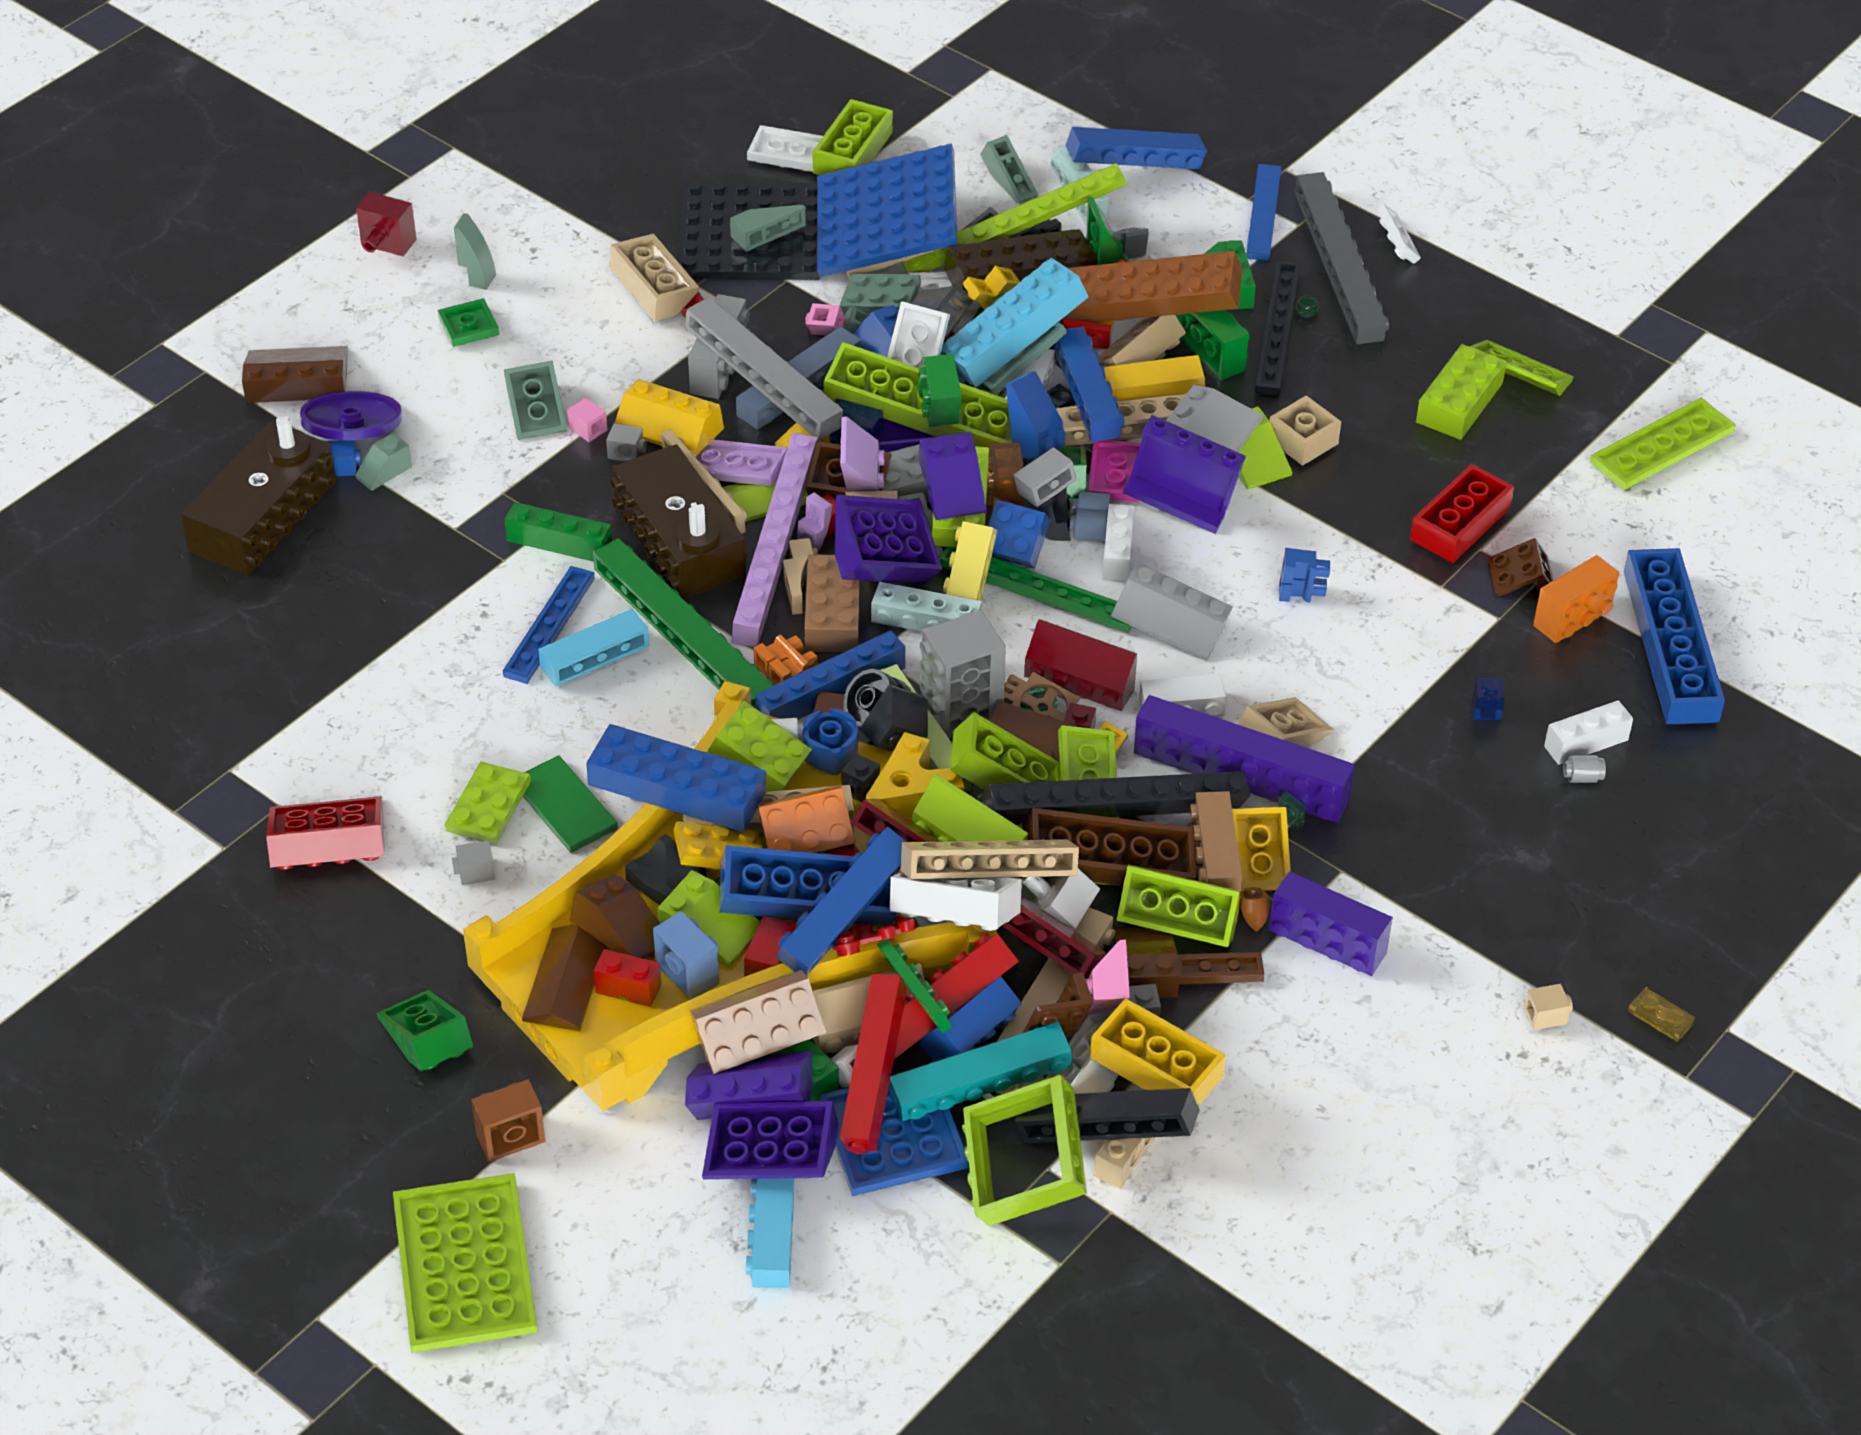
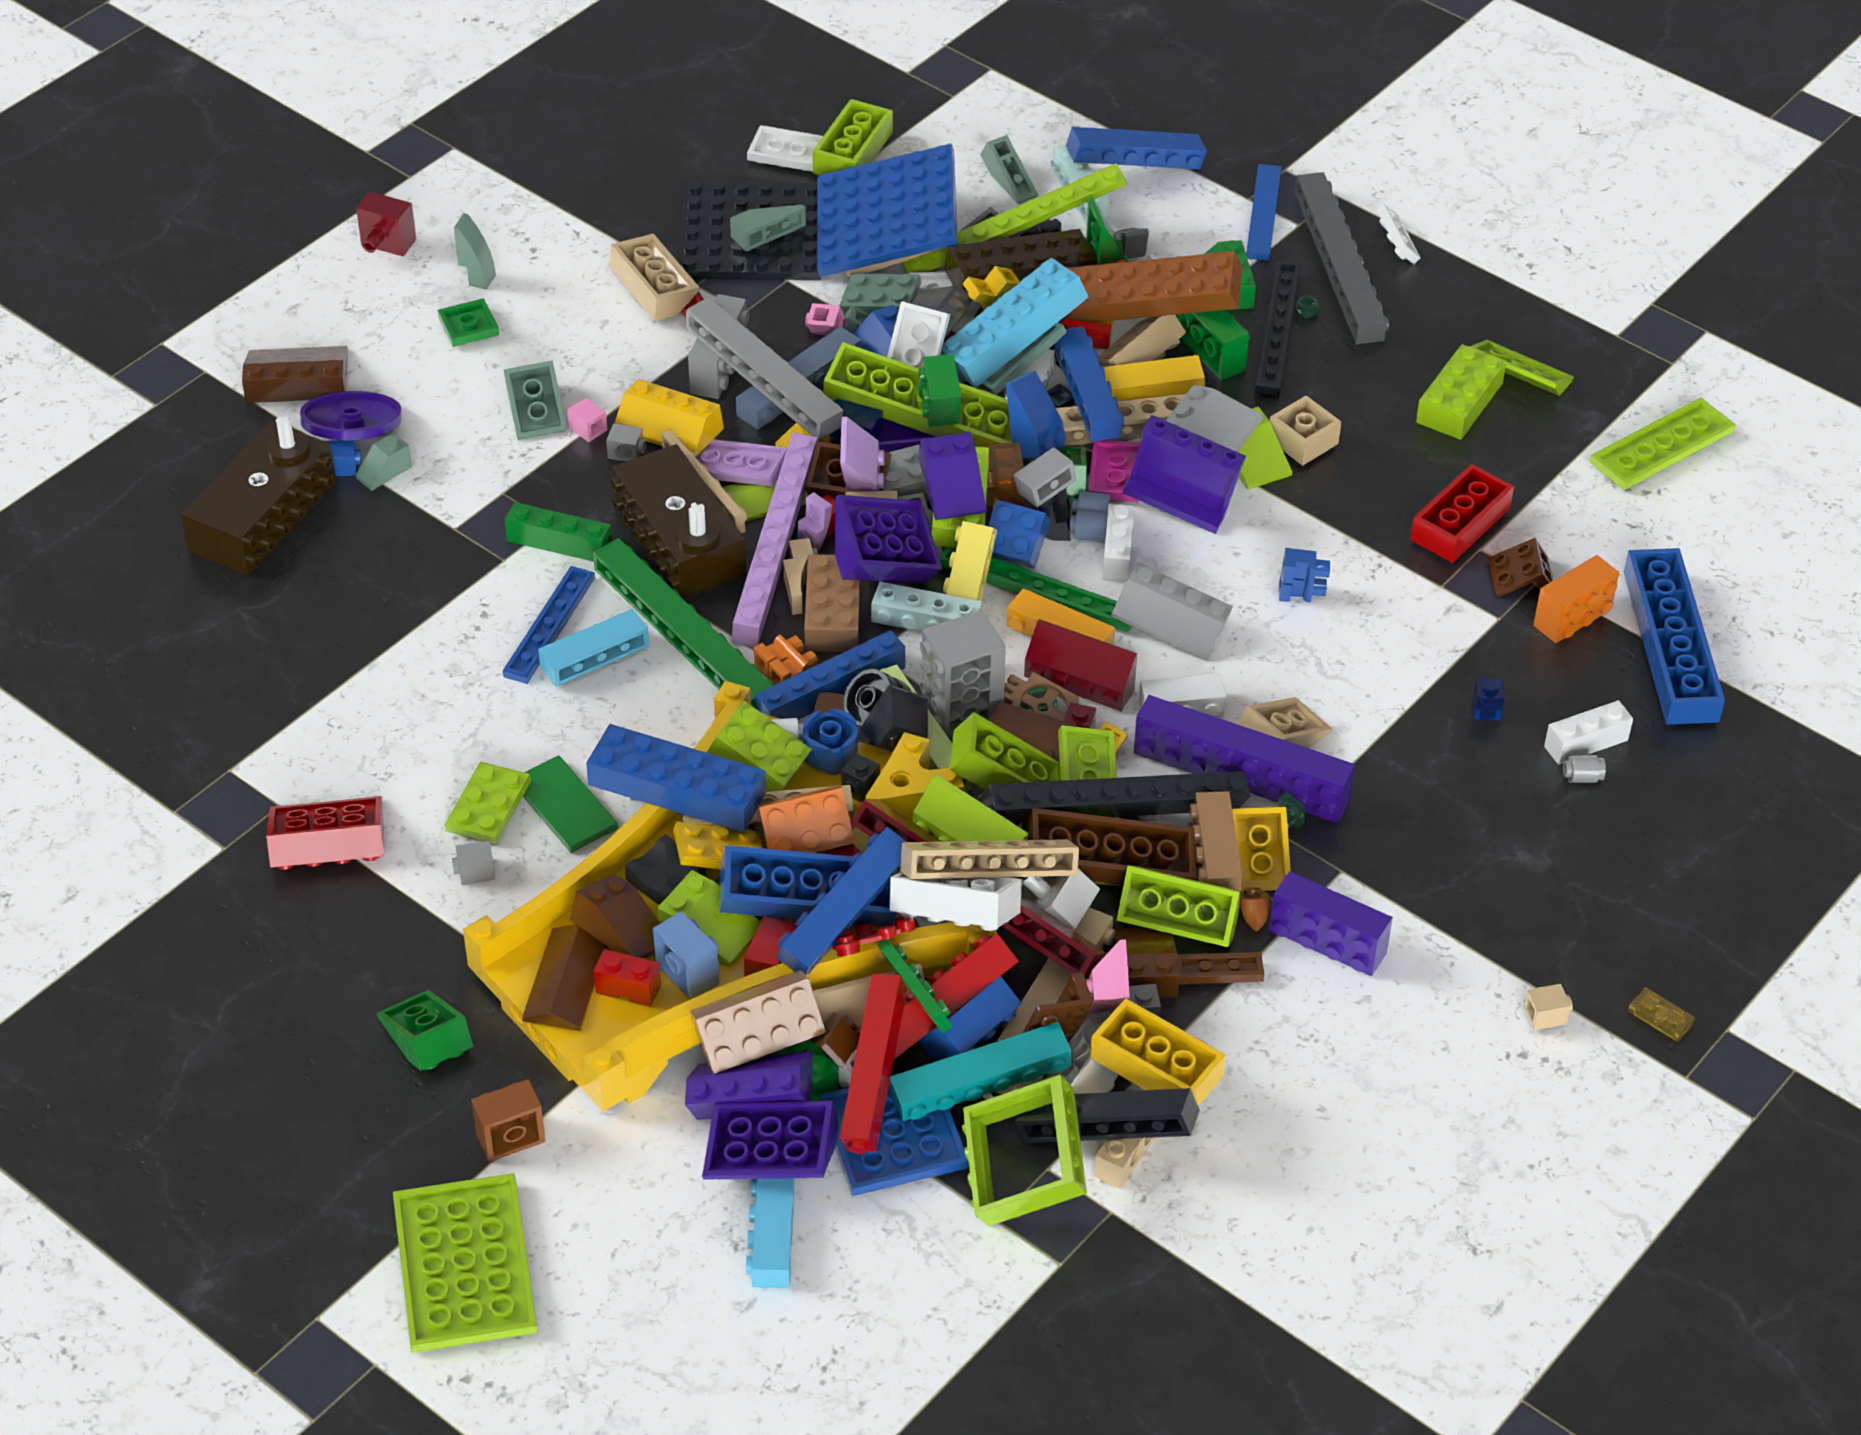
none -> reddish brown slope [811,1012,859,1068]
none -> light orange brick [1006,588,1115,645]

